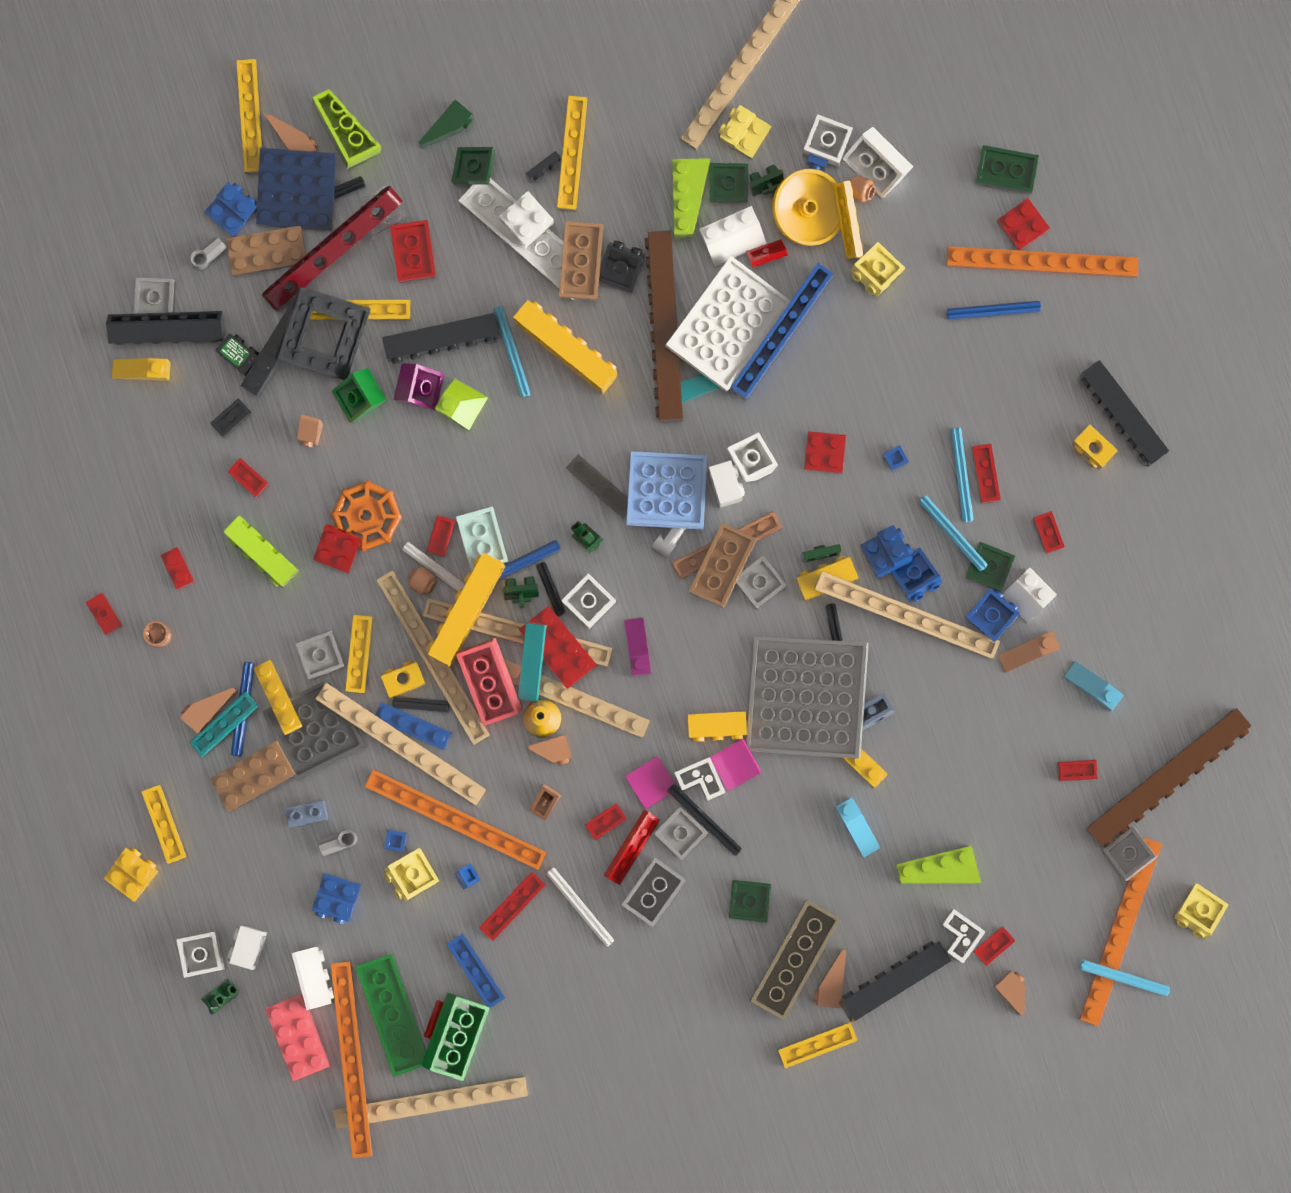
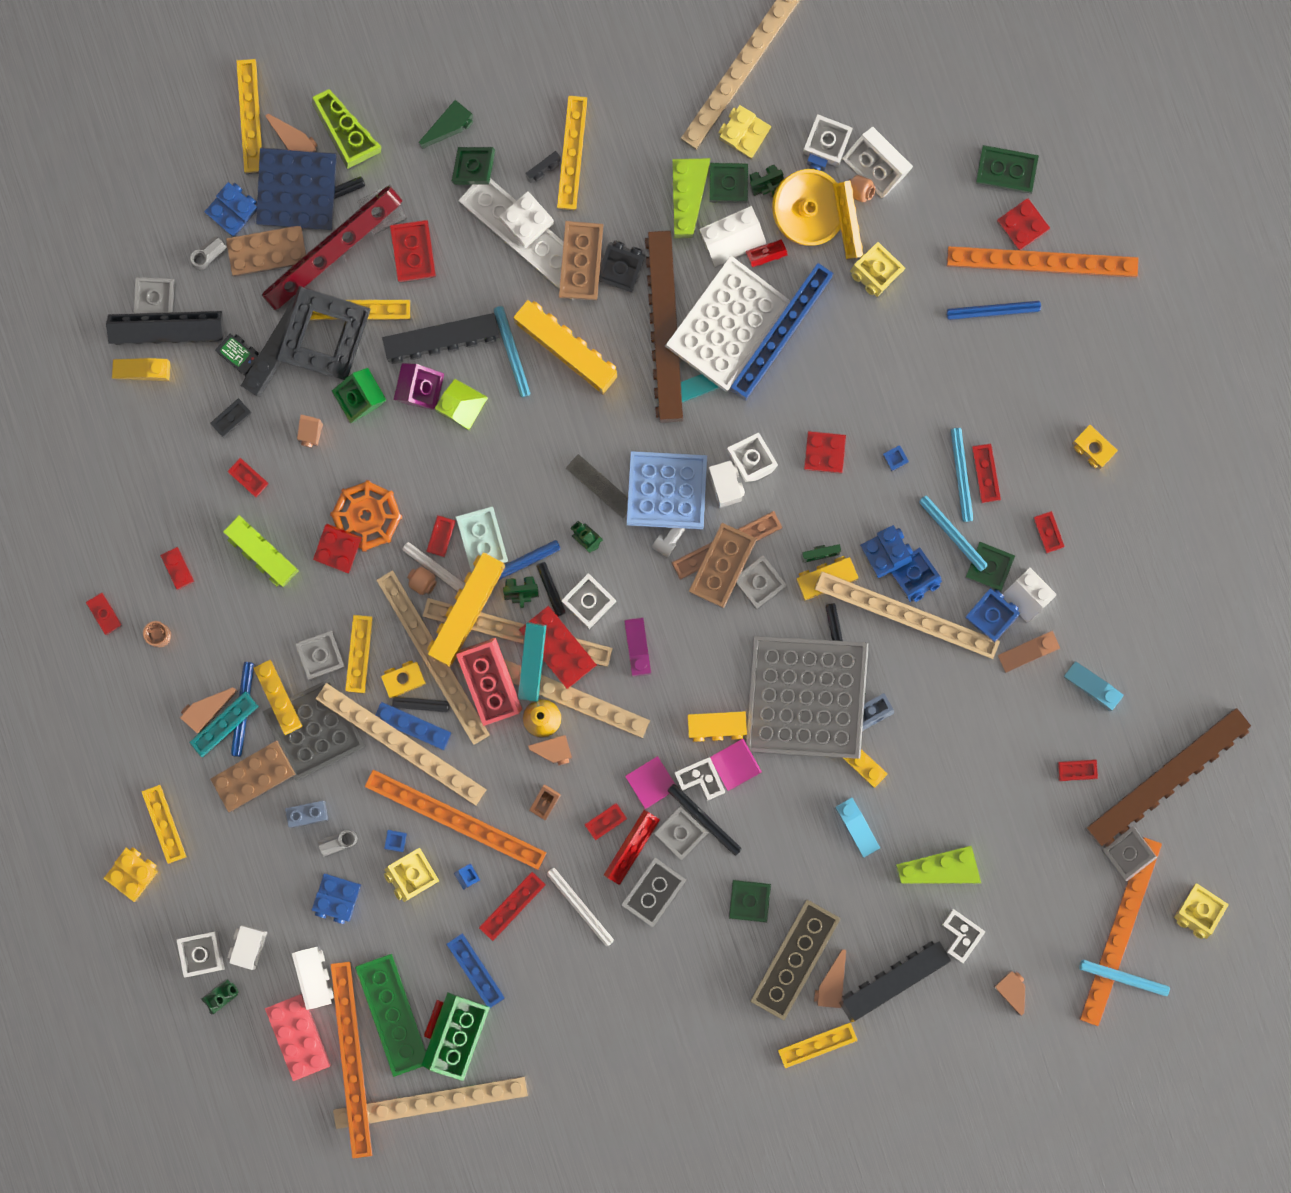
red plate [973,926,1015,966] -> none
black brick [1079,360,1169,467] -> none

